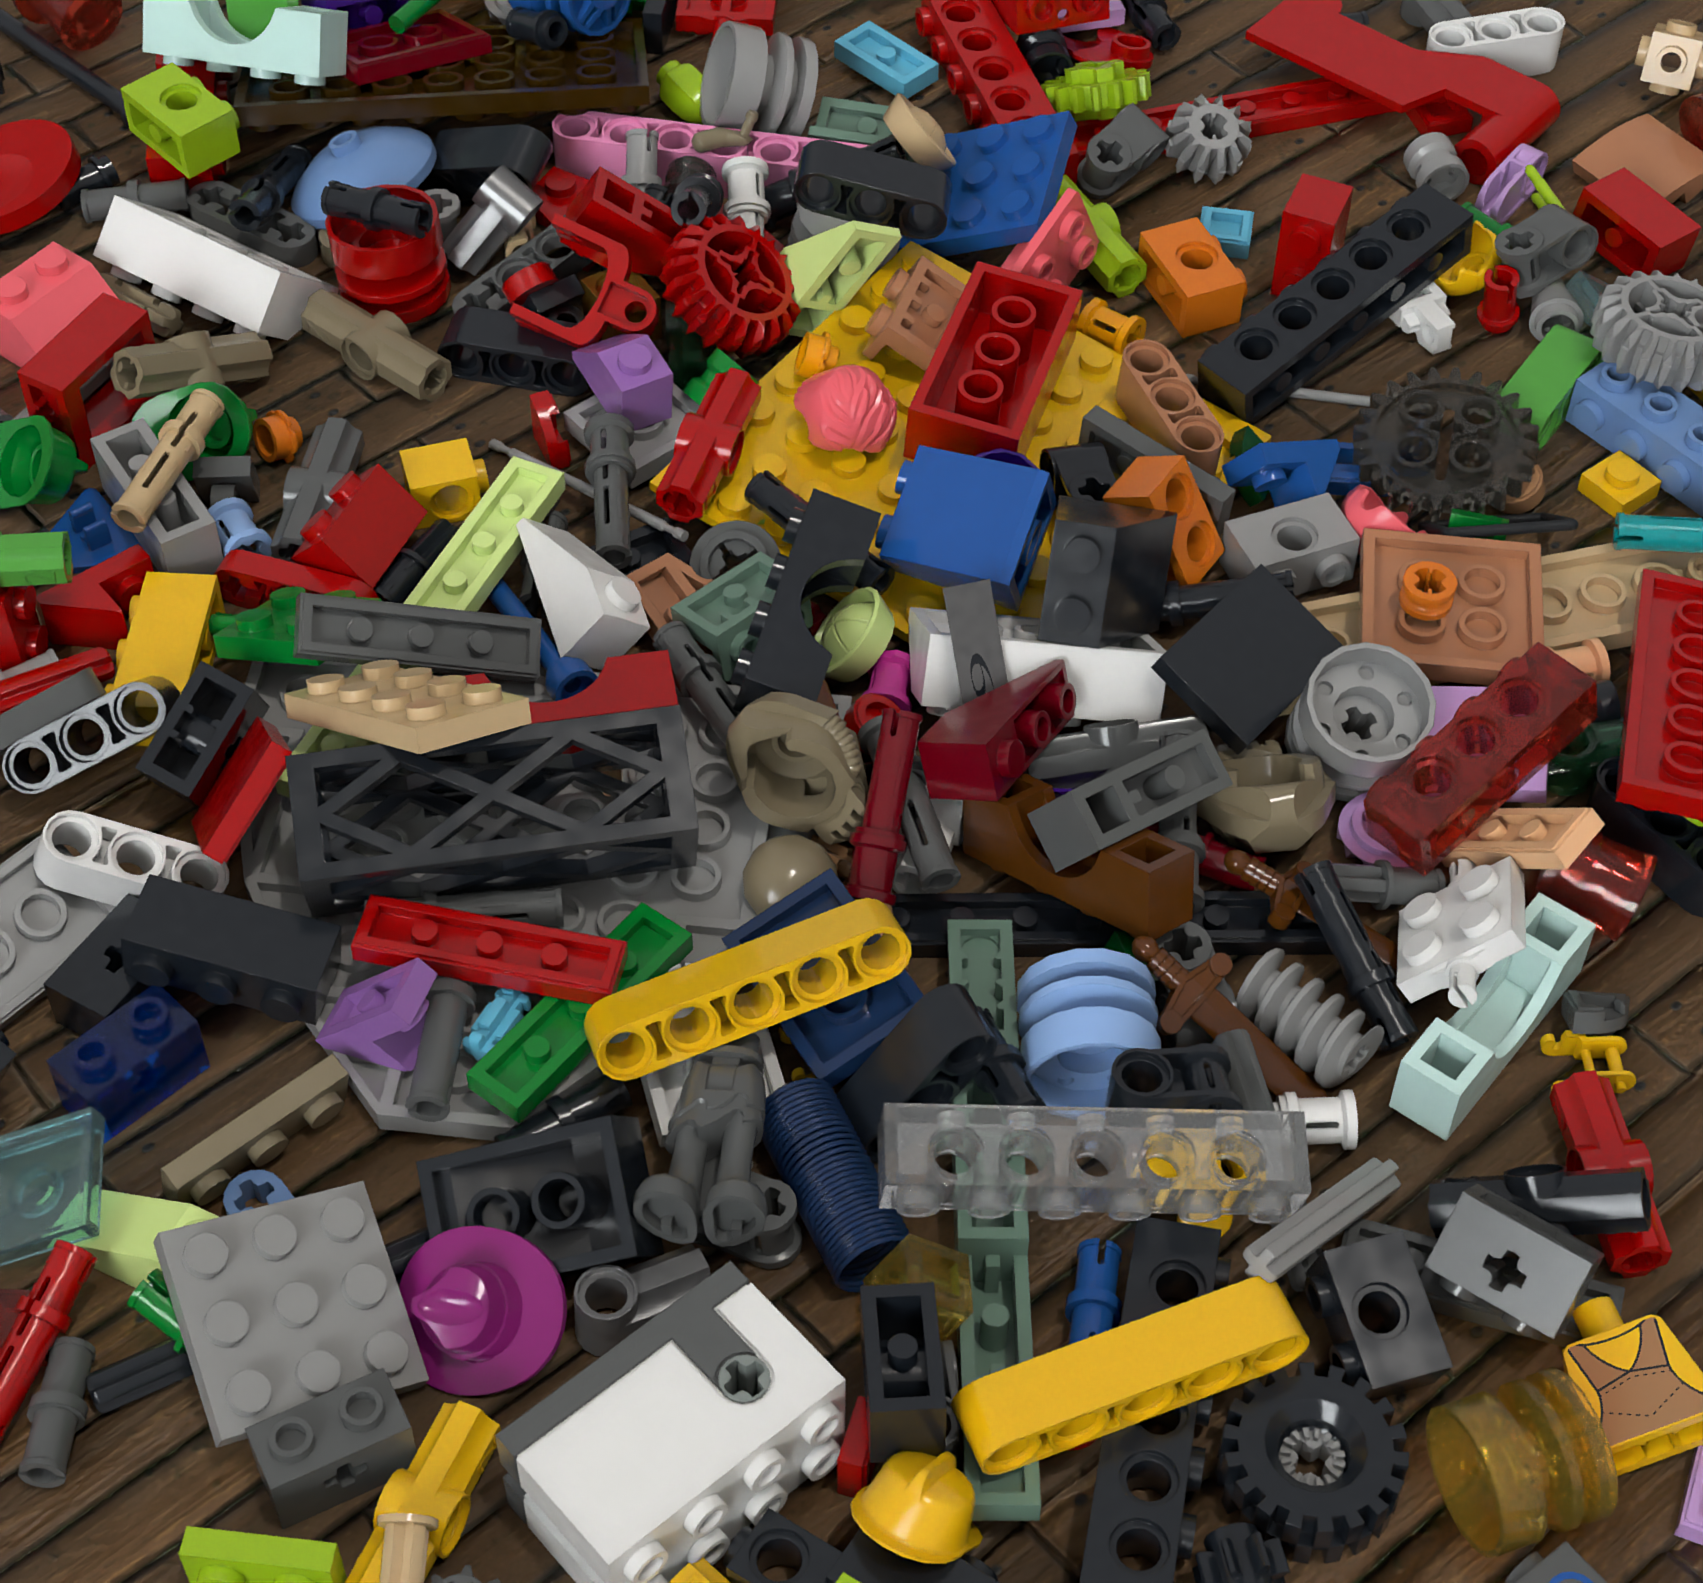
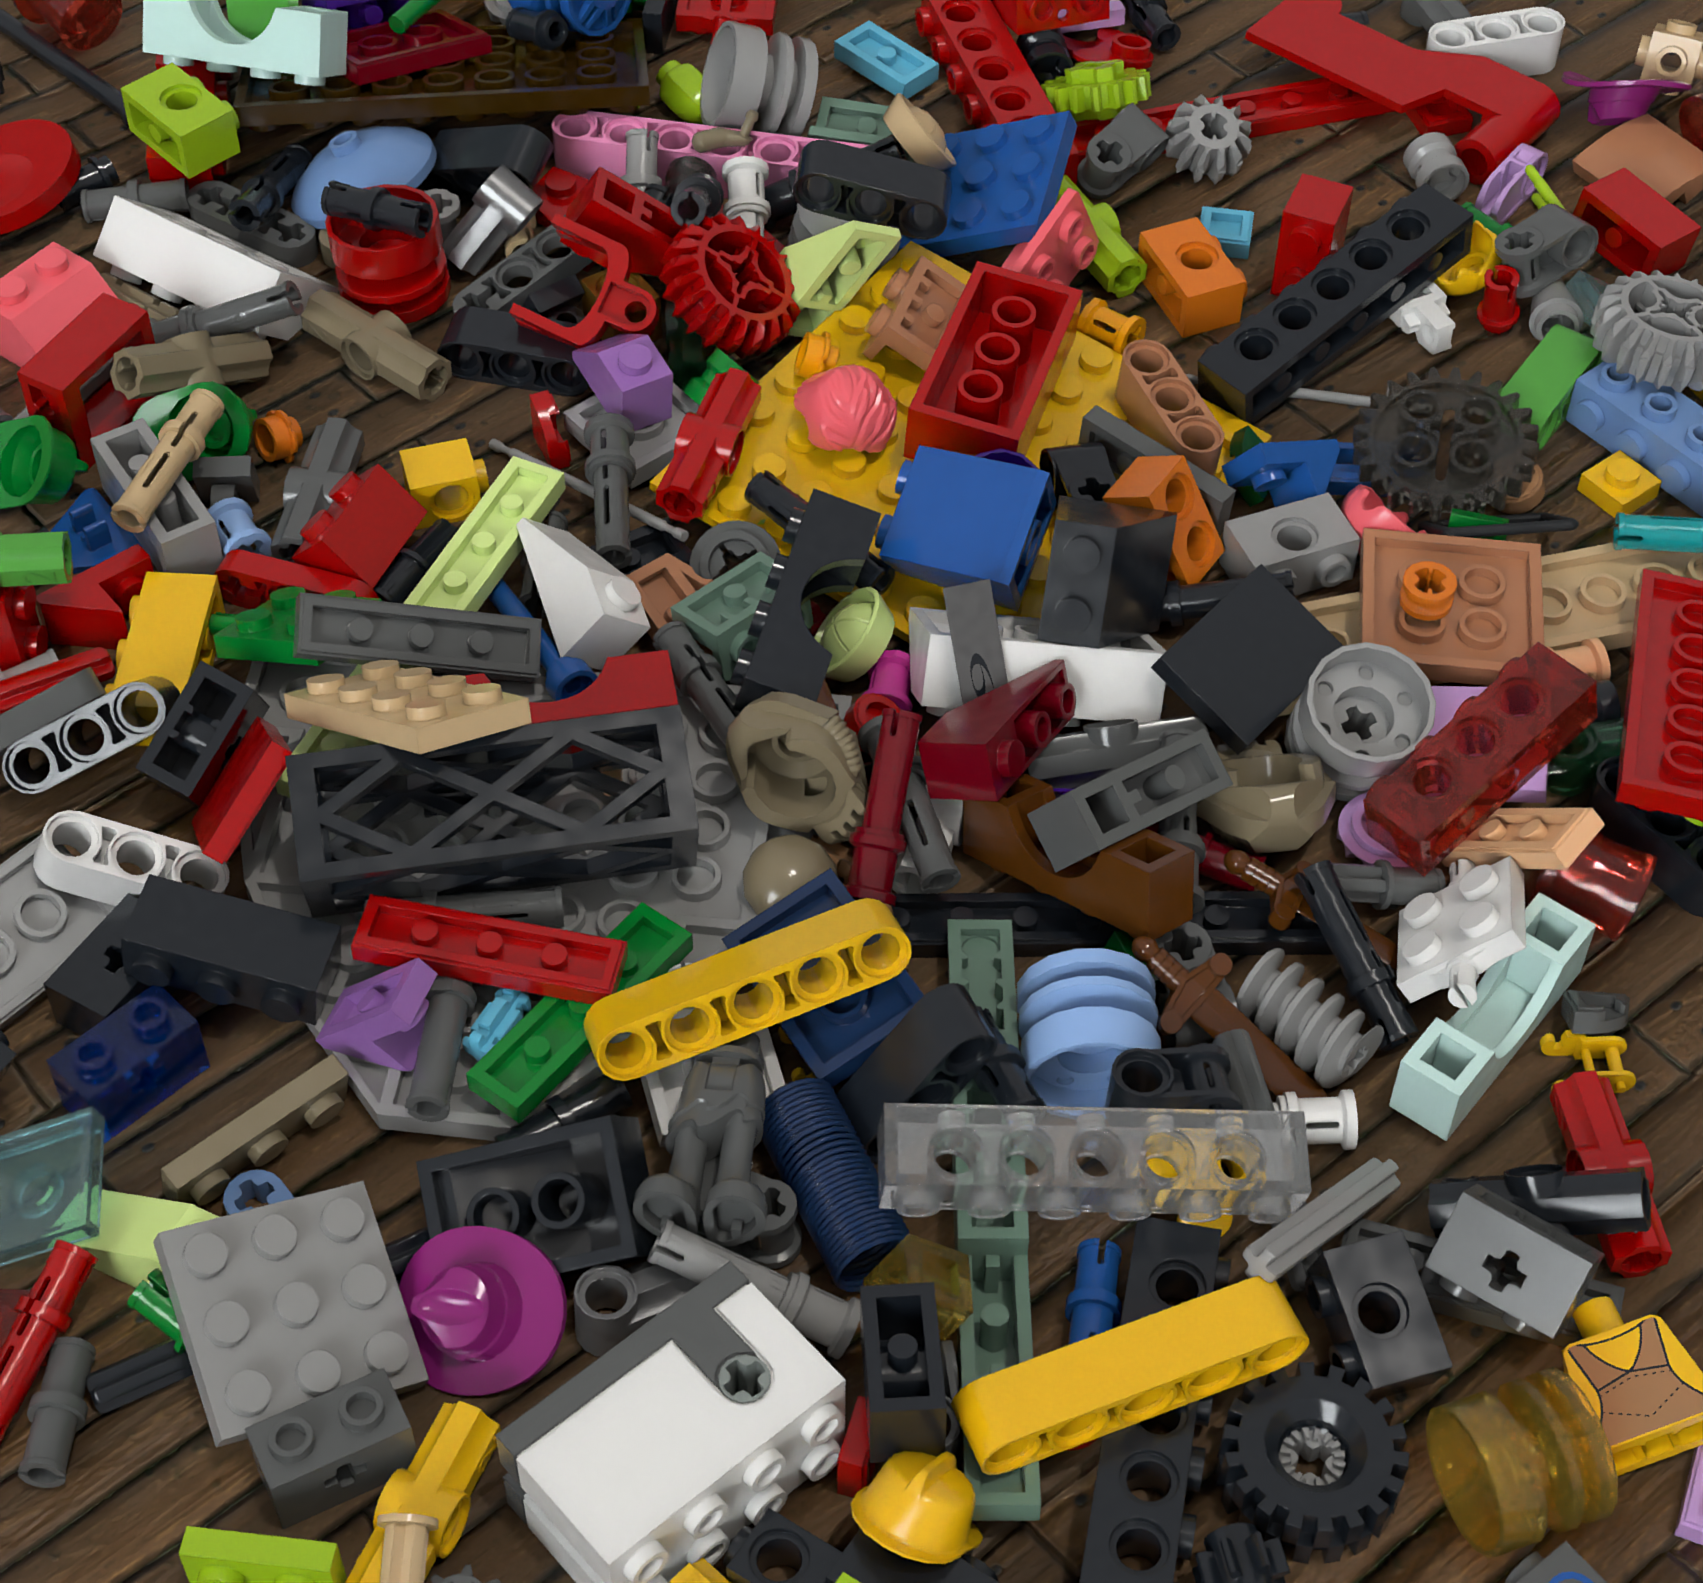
red tile [502,261,558,307] -> none
none -> dark grey pin [150,280,304,344]
none -> light grey pin [648,1219,860,1360]
none -> magenta hat [1561,71,1693,126]

